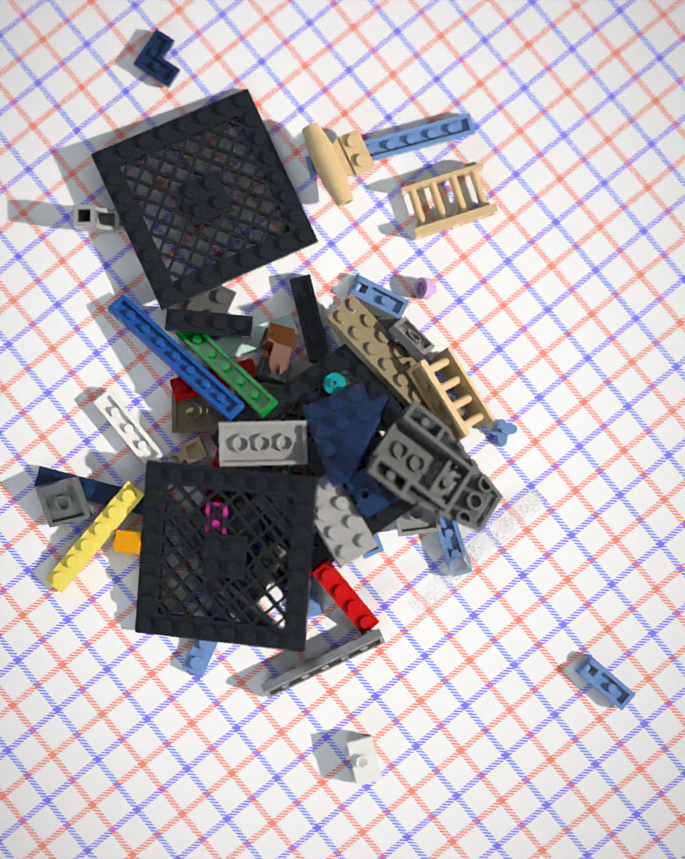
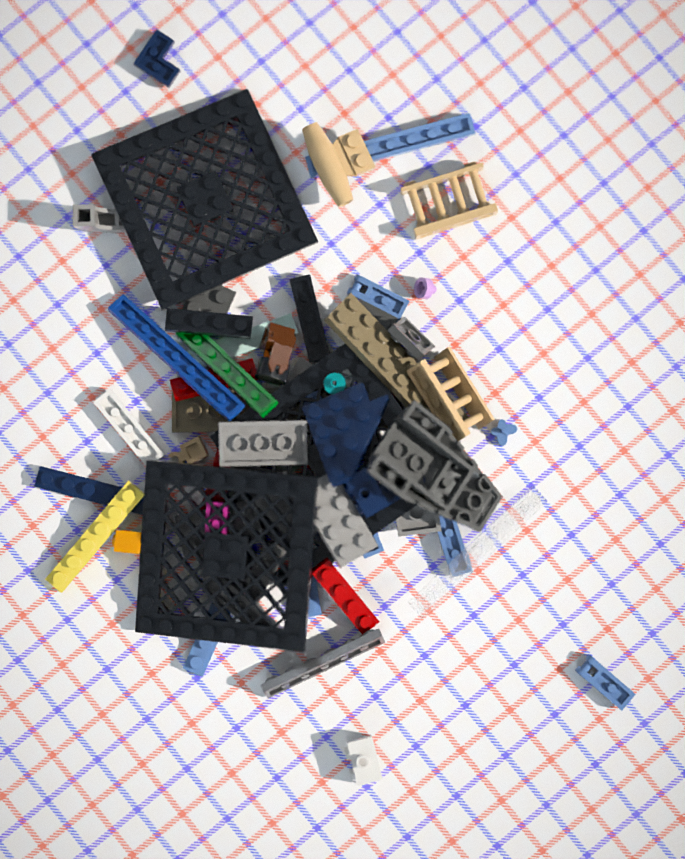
dark grey plate [36,476,92,528] -> none

